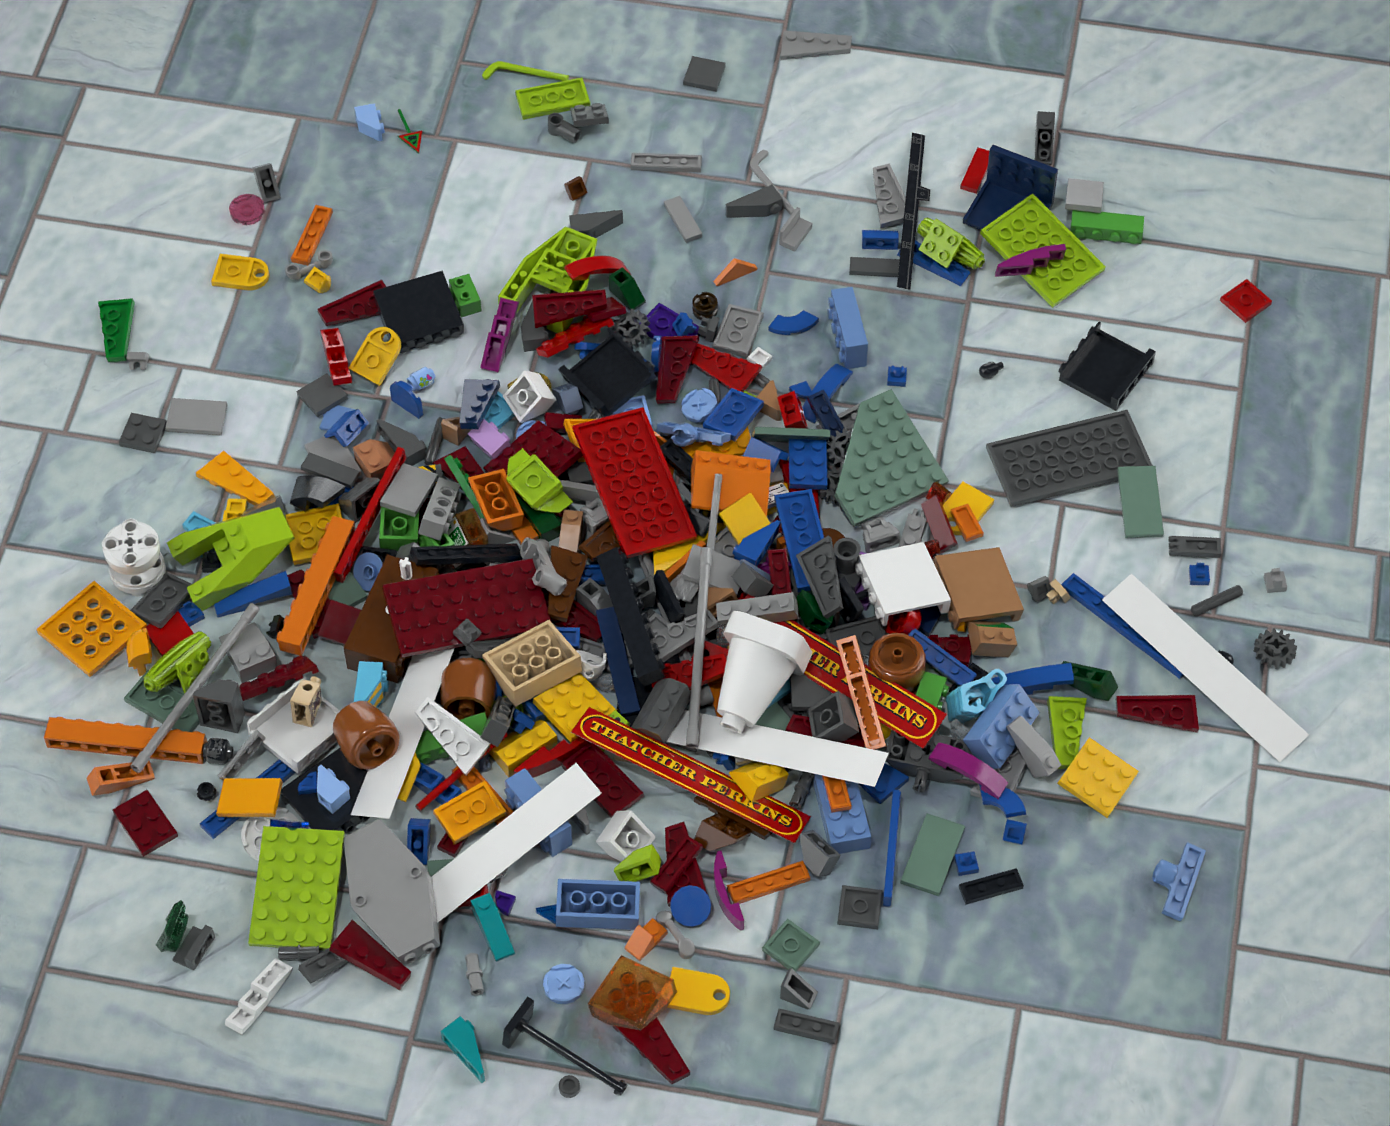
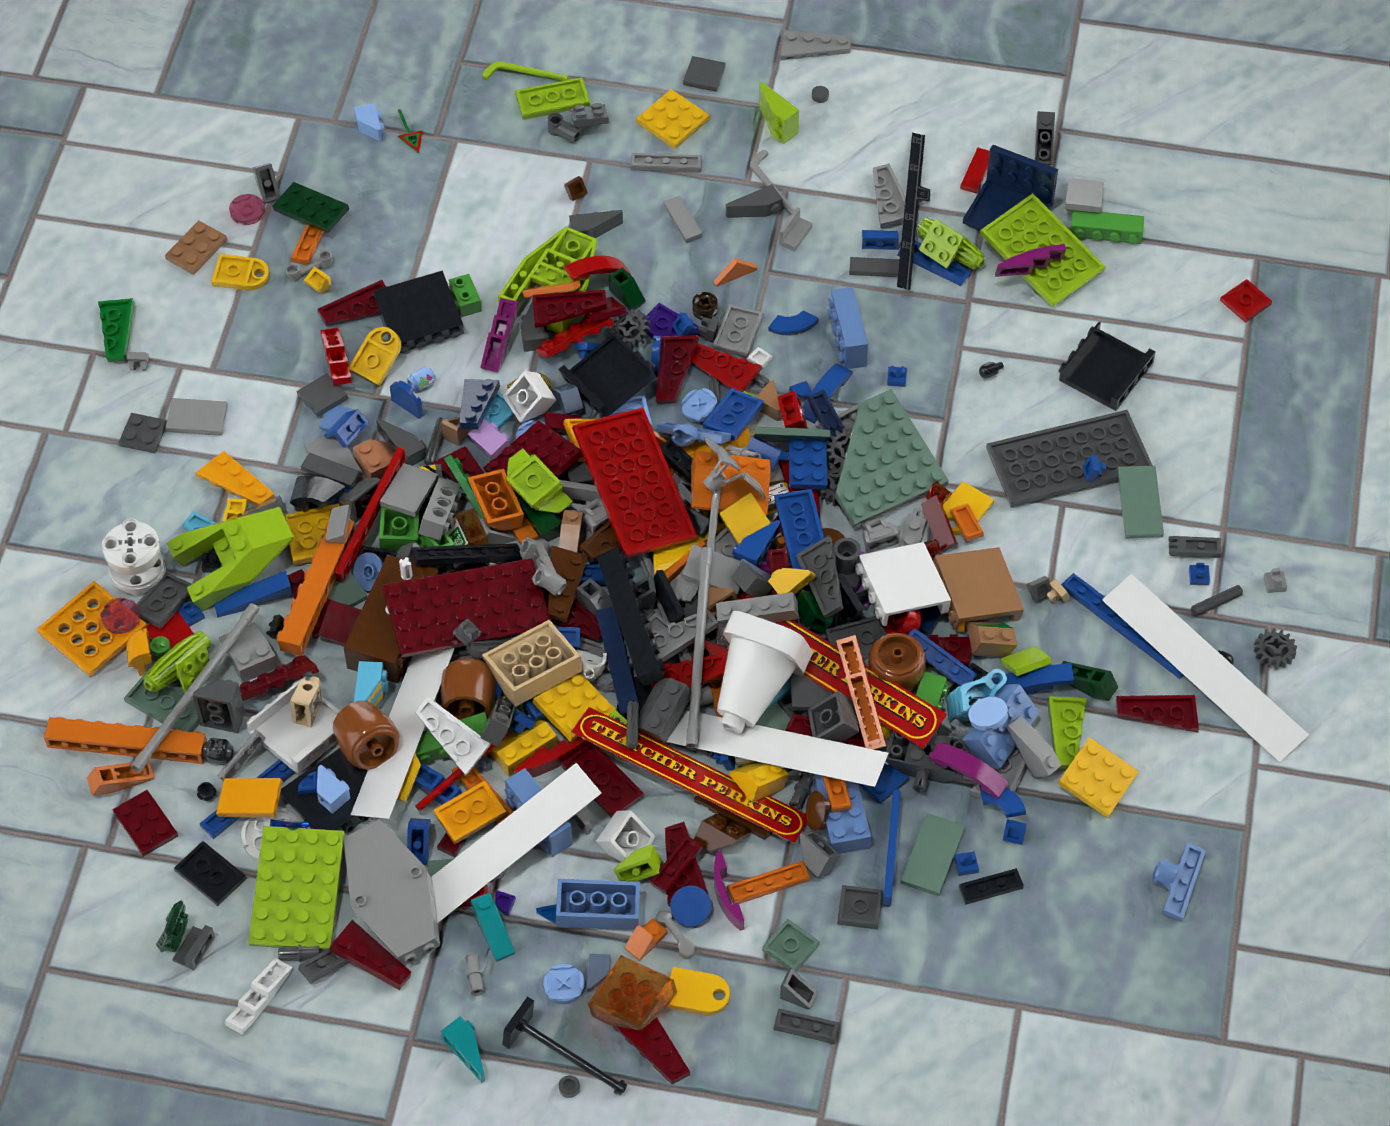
none -> clear pink tile [101,597,141,634]
none -> bright green tile [150,636,170,657]
none -> medium nougat plate [165,220,227,275]
none -> black tile [174,841,247,906]
none -> dark green plate [272,182,349,233]
none -> light grey slope [325,505,351,544]
none -> orange tile [523,281,581,298]
none -> sand blue tile [587,954,610,992]
none -> dark grey axle [626,701,639,749]
none -> yellow plate [636,89,710,149]
none -> light grey plant [702,437,766,501]
none -> light grey pin [726,445,761,459]
none -> lime slope [759,82,799,144]
none -> yellow slope [768,568,816,595]
none -> reddish brown dish [806,791,830,831]
none -> dark grey tile [812,86,829,103]
none -> light blue tile [968,697,1008,731]
none -> lime tile [1000,646,1052,676]
none -> blue tile [1082,455,1107,482]

